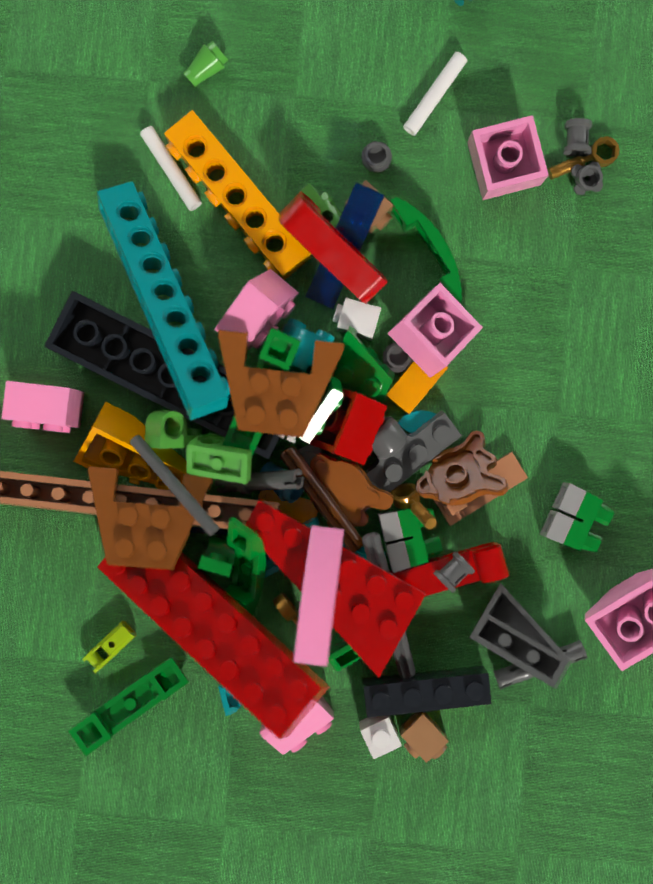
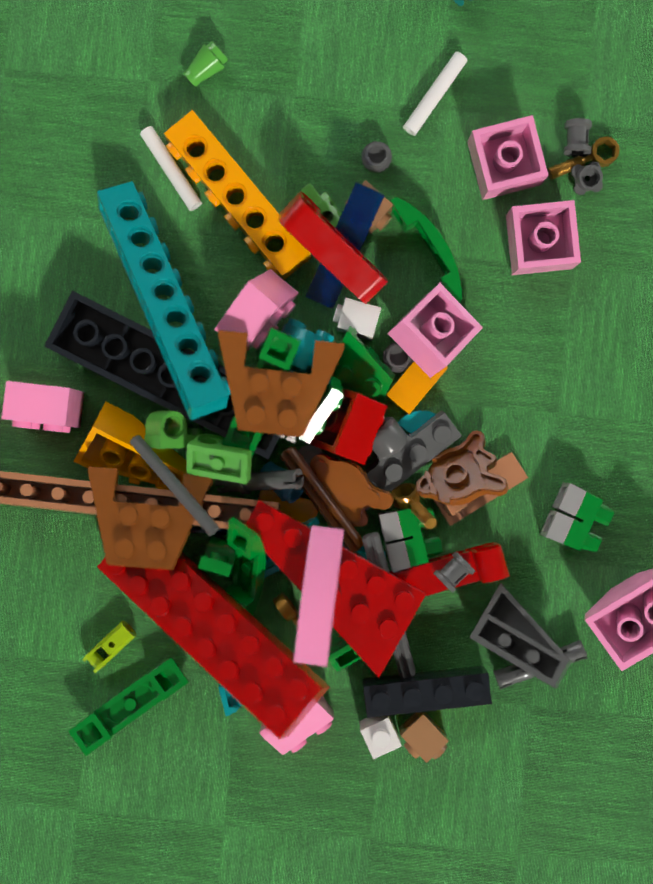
none -> bright pink brick [506,200,581,275]

